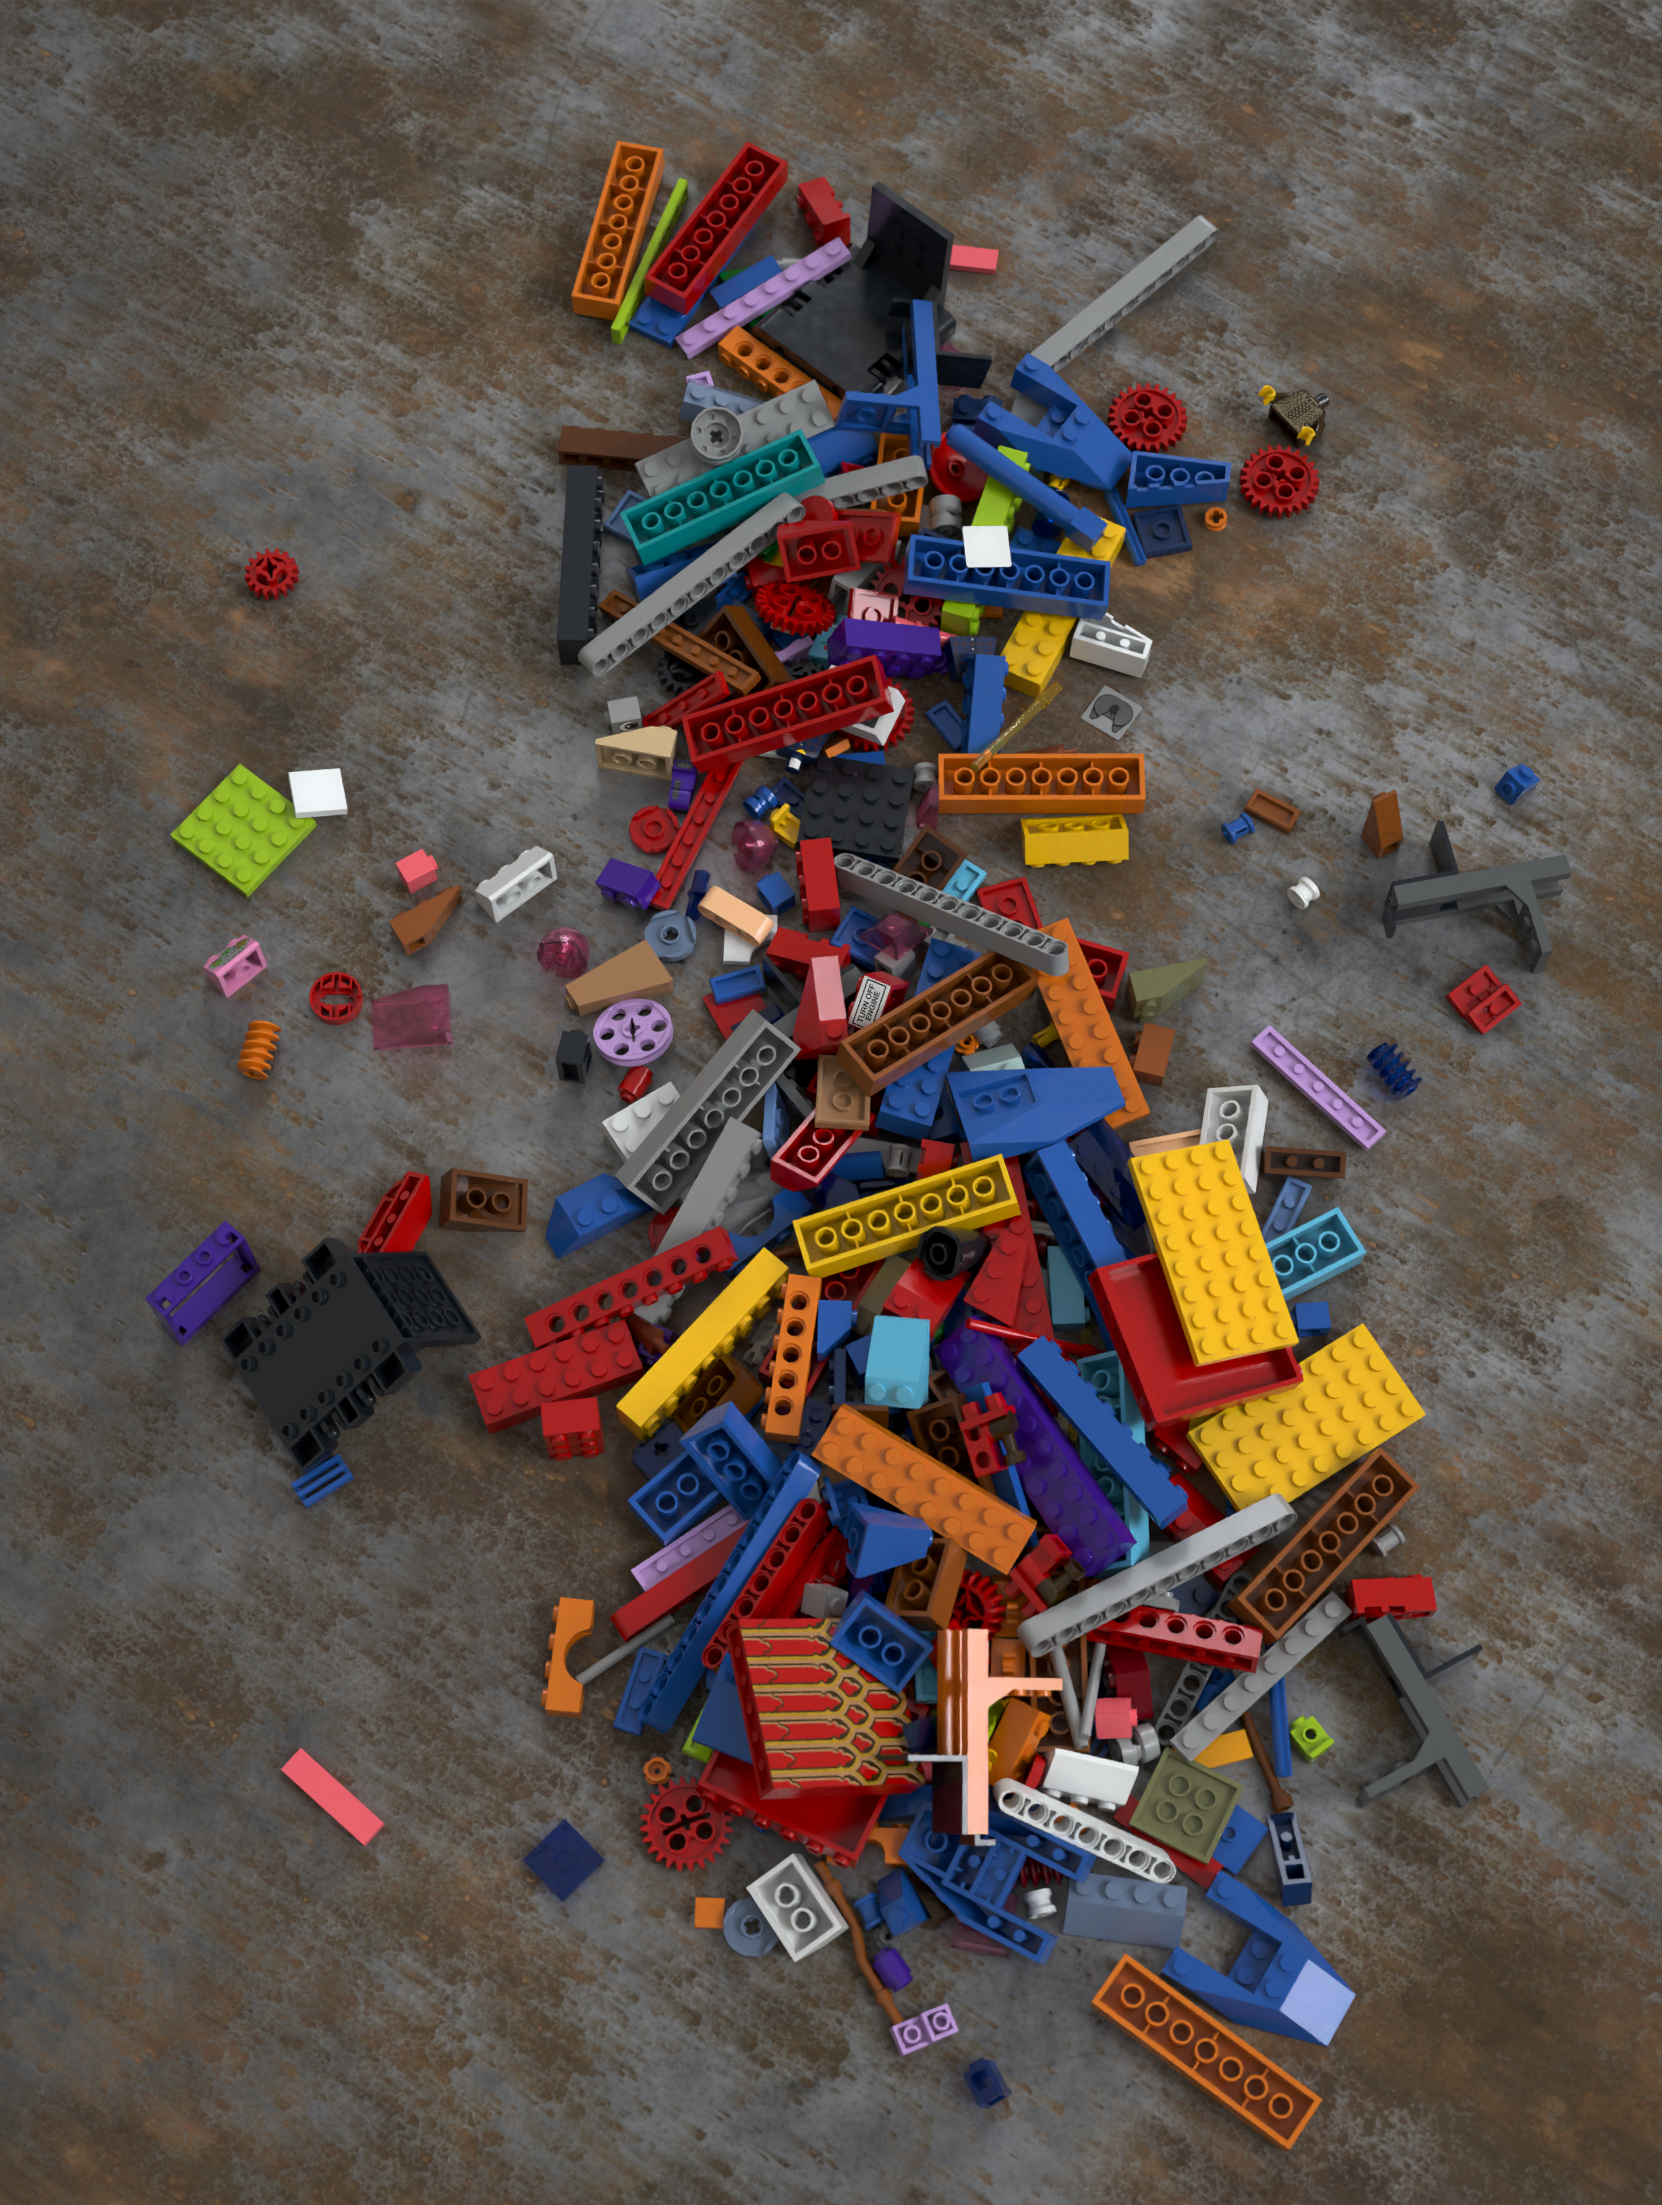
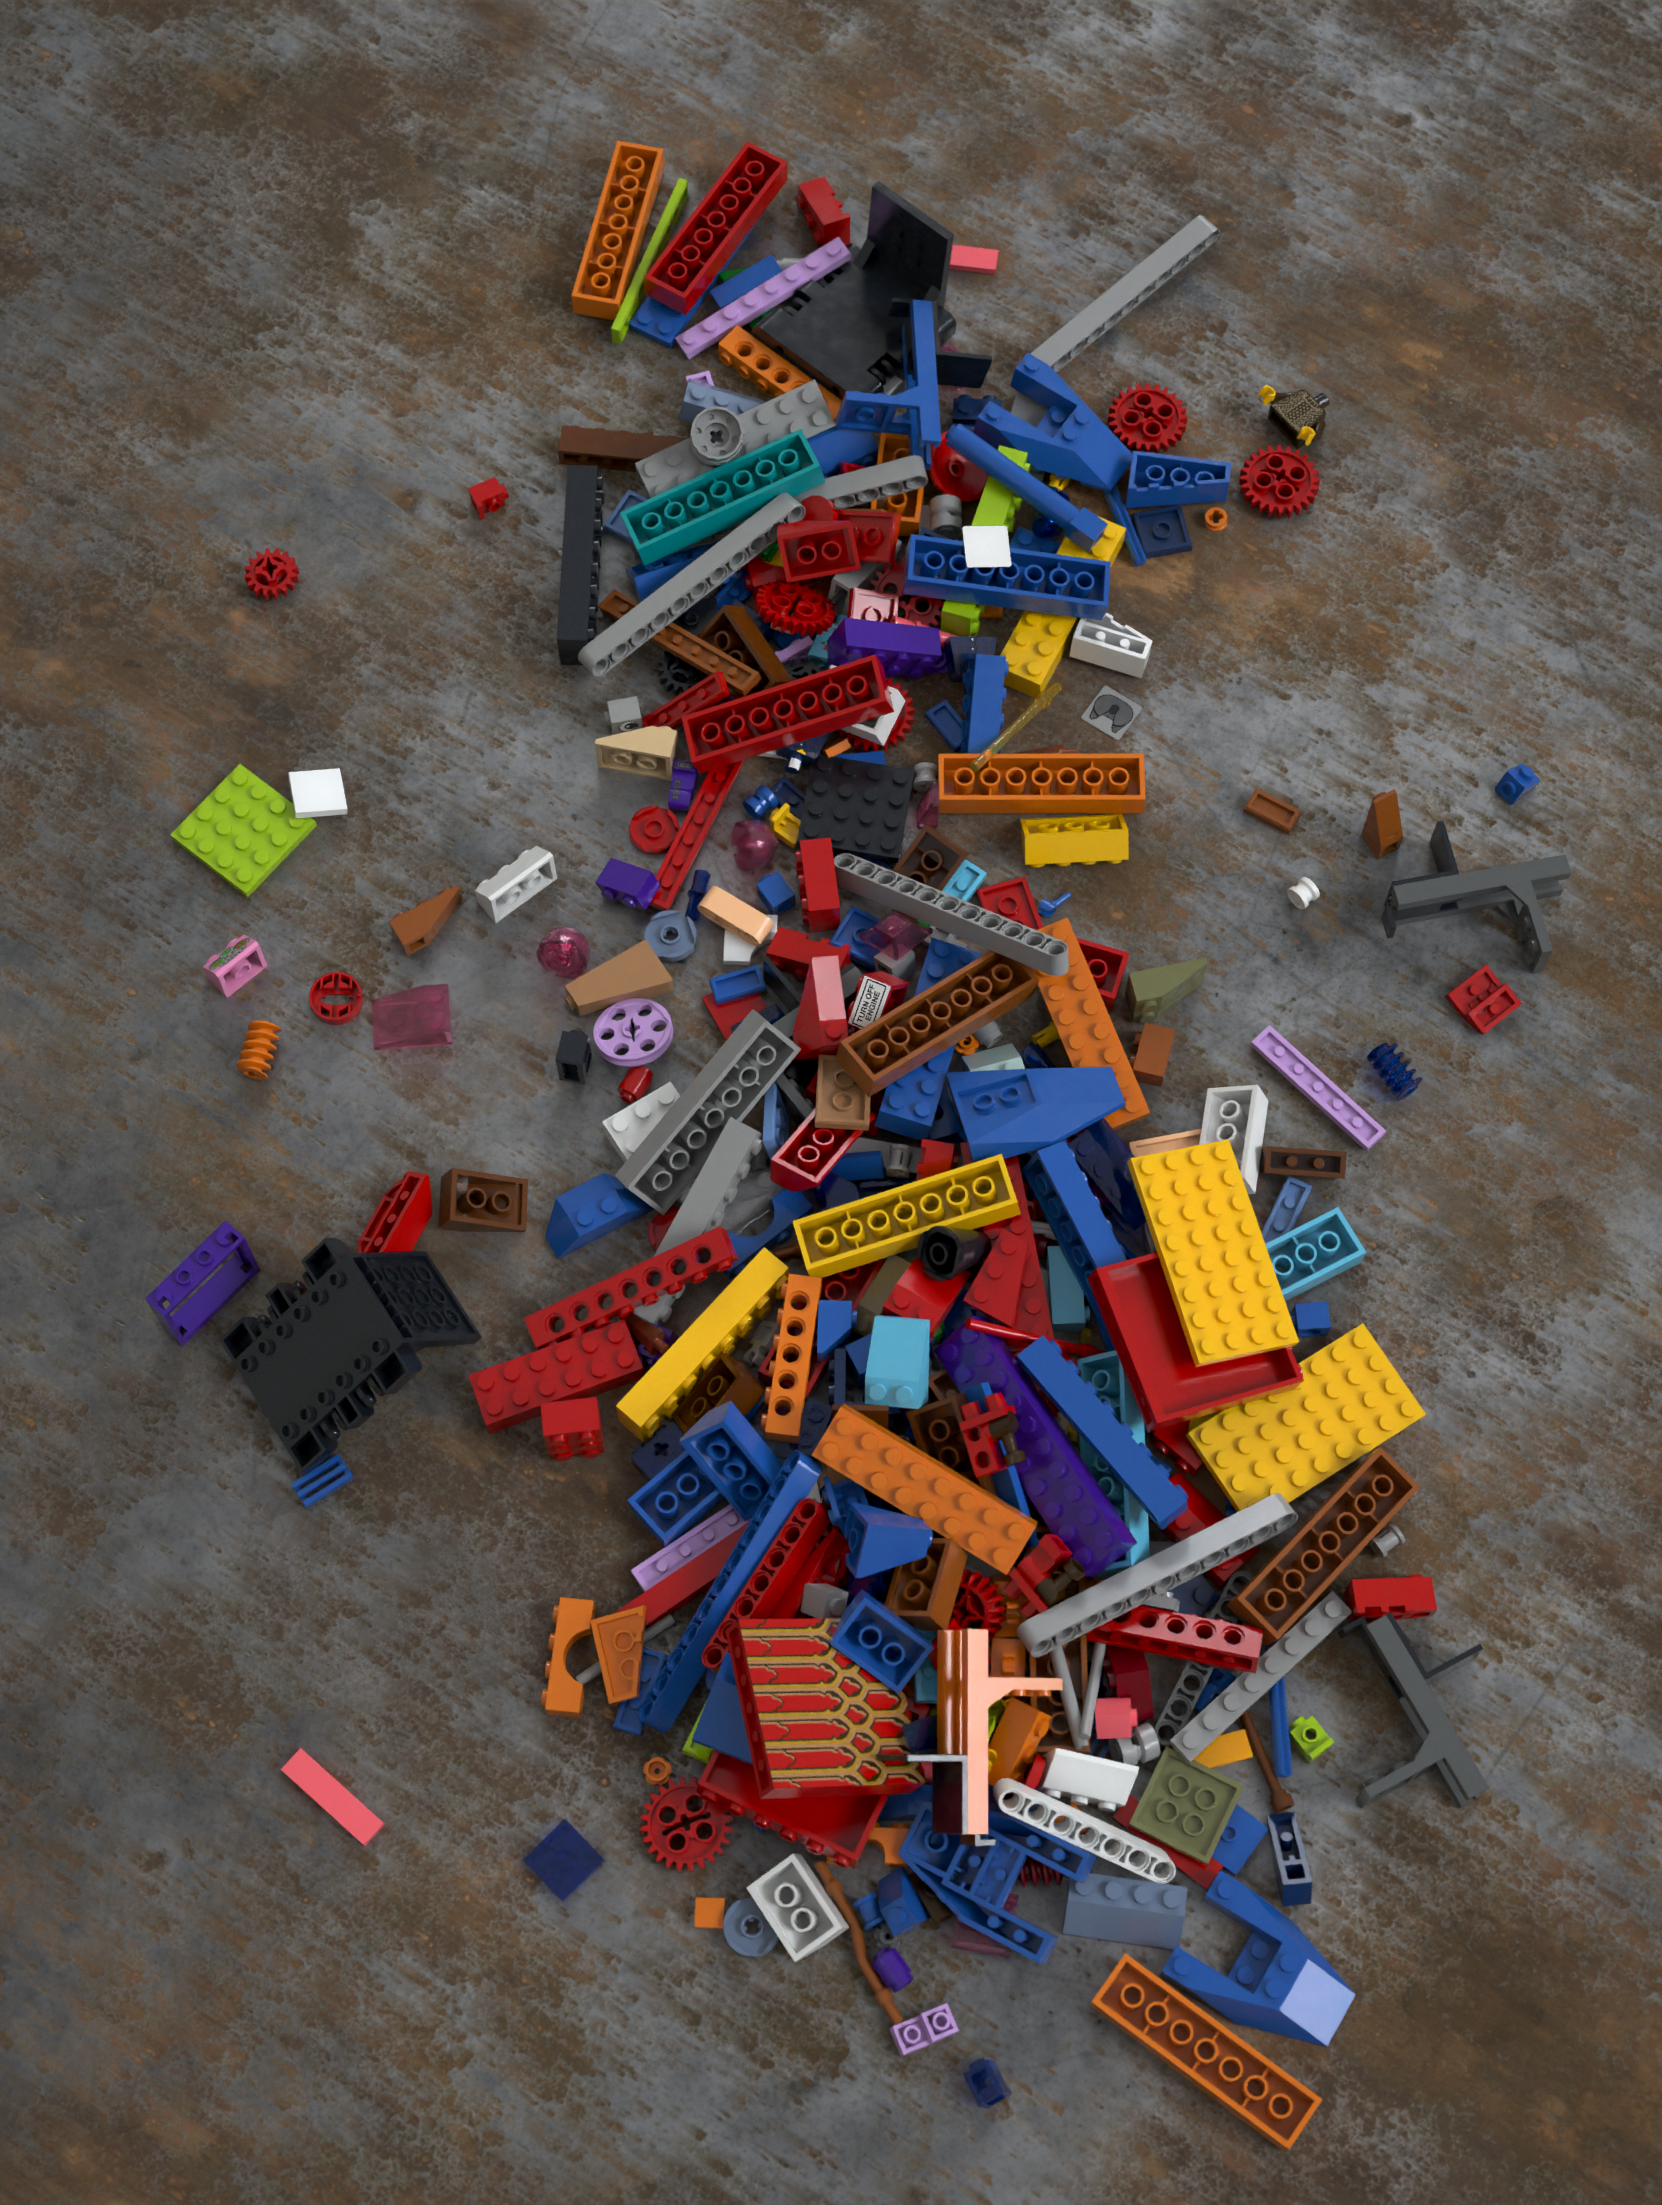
coral brick [395,848,438,894] -> none
white wheel [1023,1888,1056,1919] -> none
blue bush [1221,812,1255,845] -> none
none -> red brick [468,477,509,520]
none -> orange wing [590,1605,646,1704]
none -> blue hand [1038,892,1071,918]

